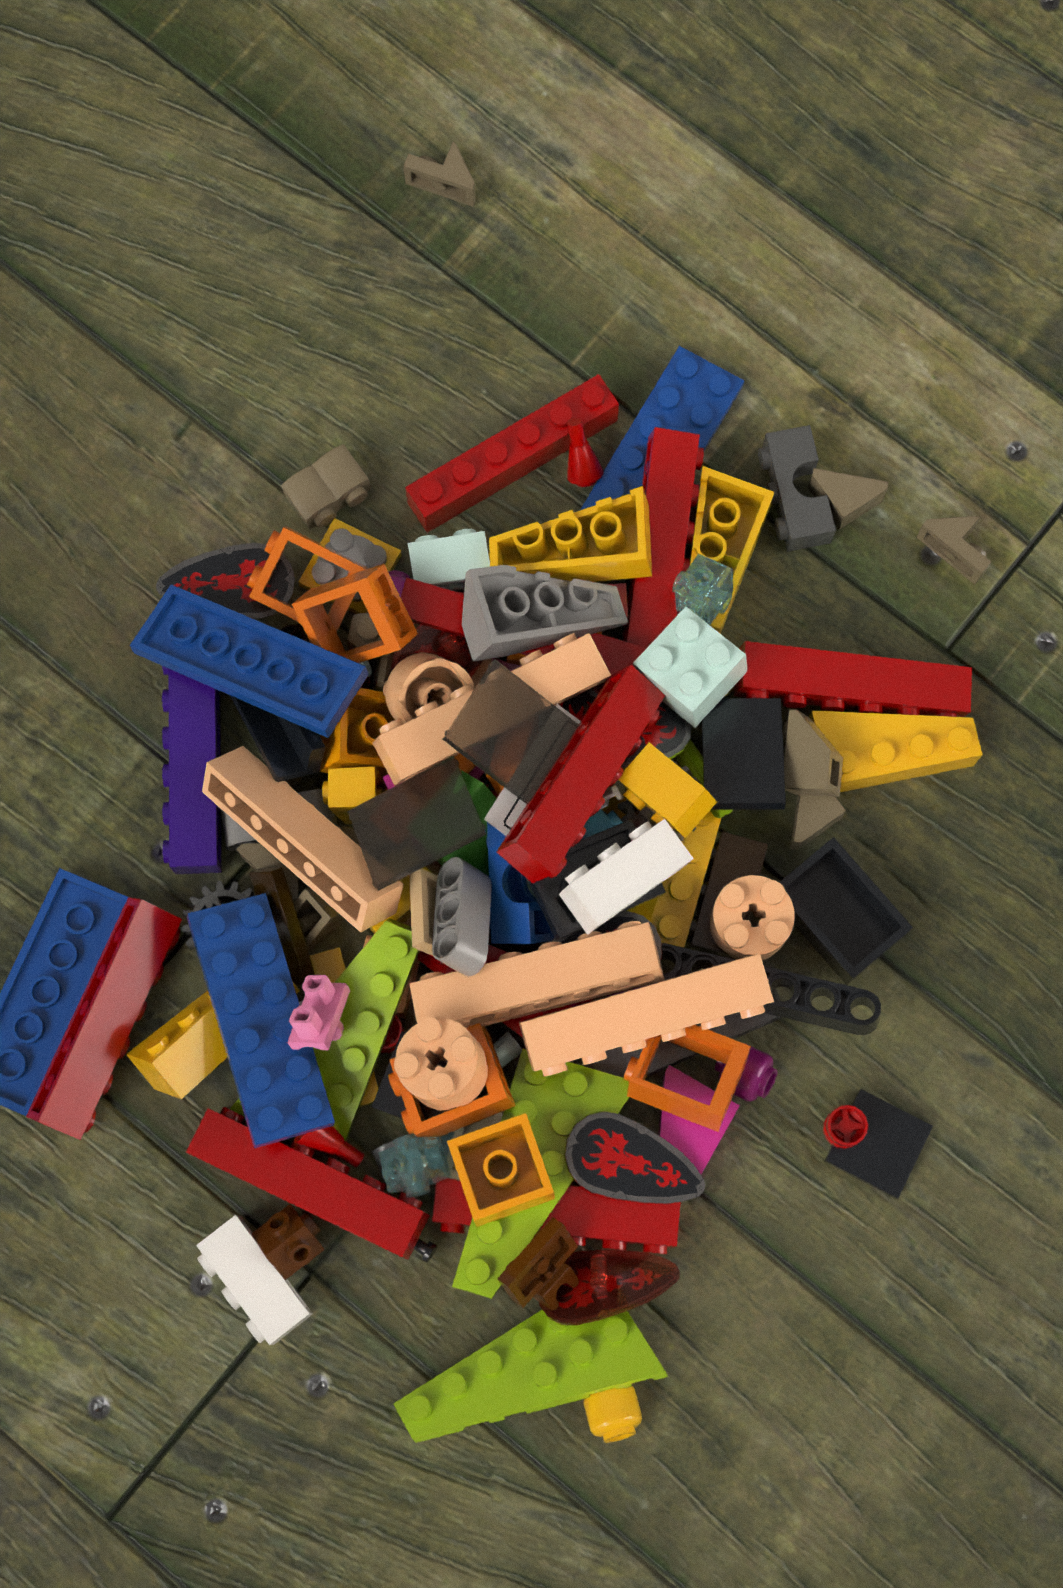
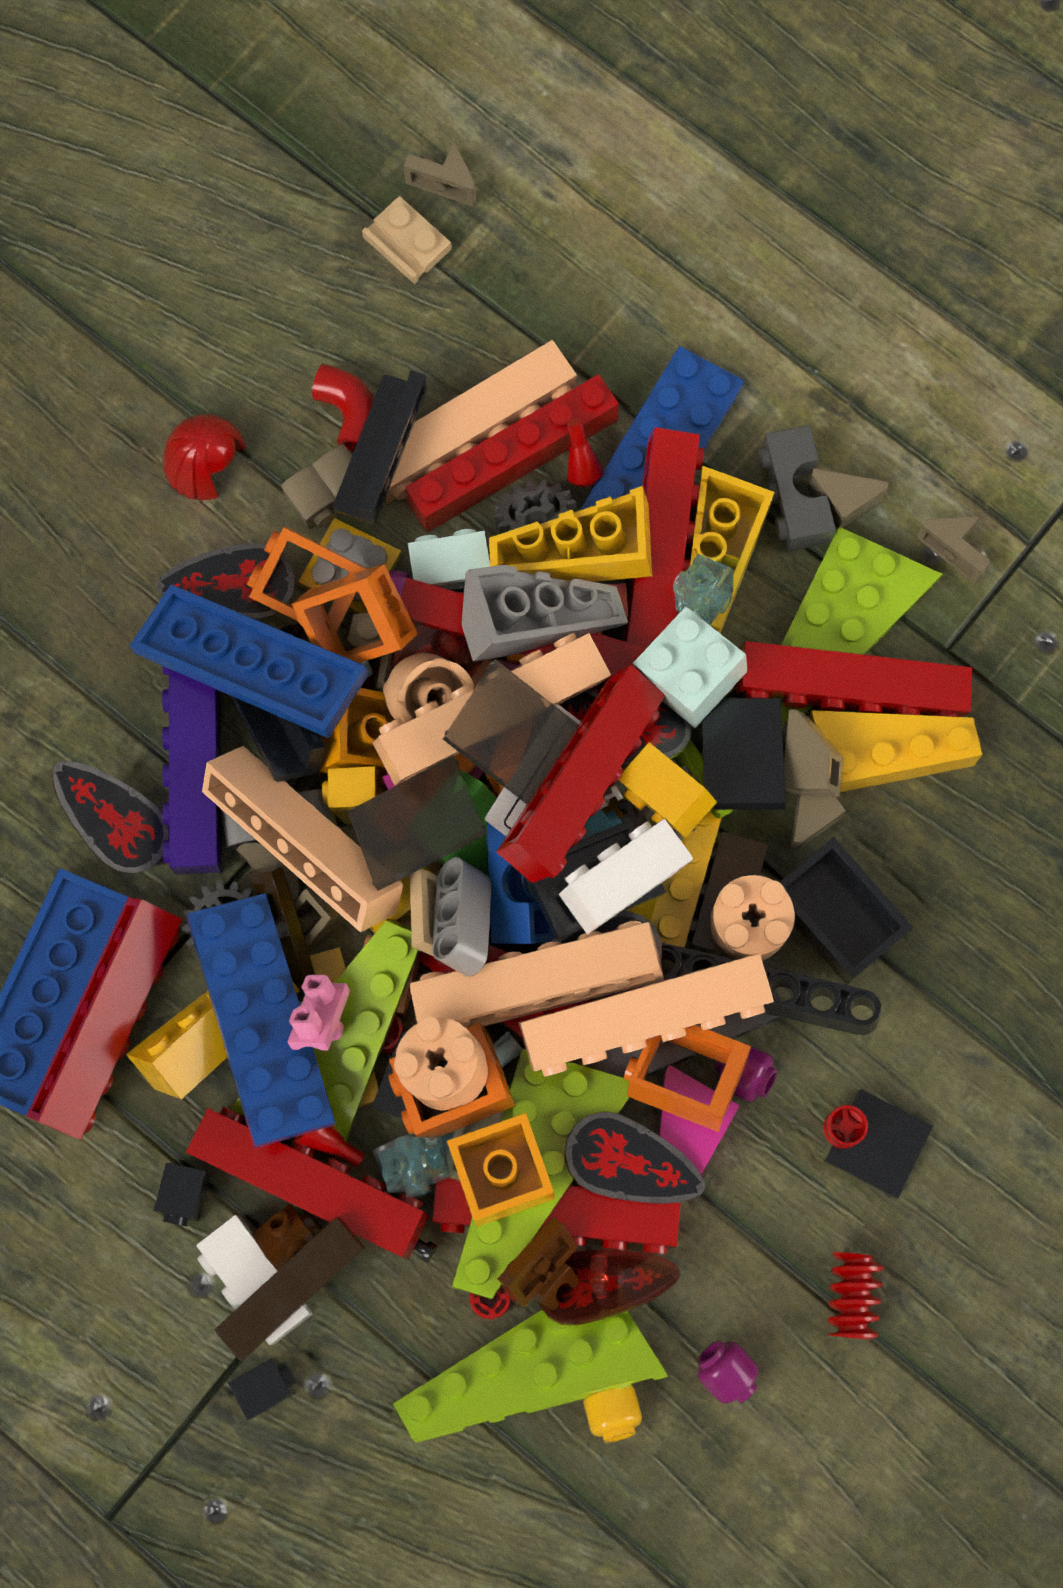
none -> shield [51,761,169,874]
none -> black brick [154,1162,211,1227]
none -> red hair [163,414,246,500]
none -> dark brown tile [214,1217,366,1362]
none -> black brick [228,1357,297,1421]
none -> red cylinder [312,364,375,453]
none -> black panel [333,371,427,525]
none -> tan plate [362,196,452,284]
none -> light nougat brick [385,340,577,503]
none -> red wheel [470,1286,511,1319]
none -> dark grey gear [493,480,577,534]
none -> magenta head [697,1340,759,1404]
none -> lime wing [781,527,943,731]
none -> red piece [826,1252,884,1340]

